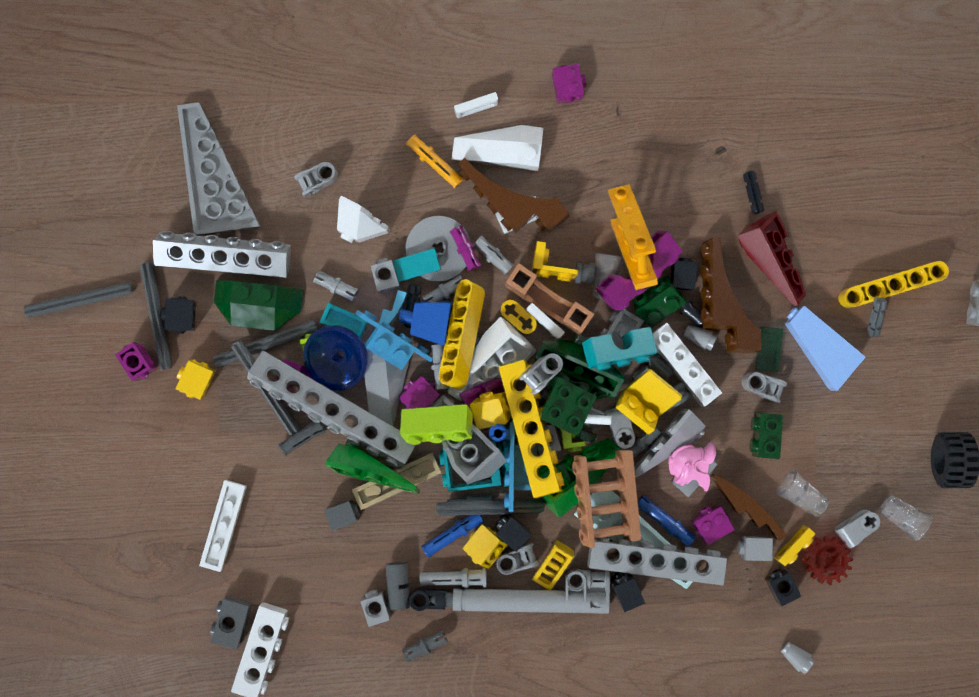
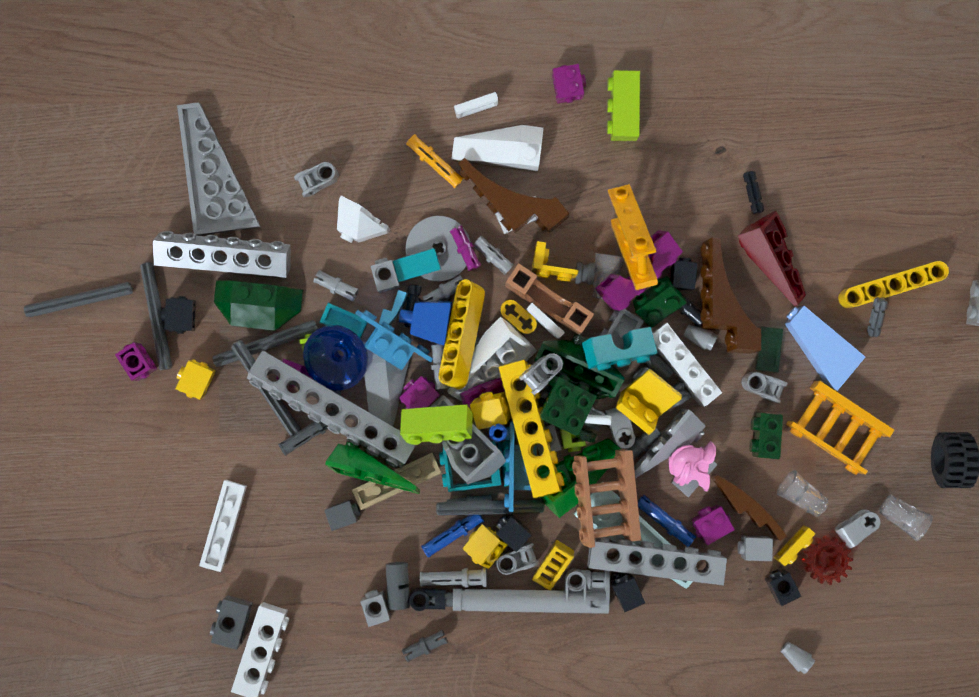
none -> lime brick [607,70,640,141]
none -> light orange fence [786,381,894,475]

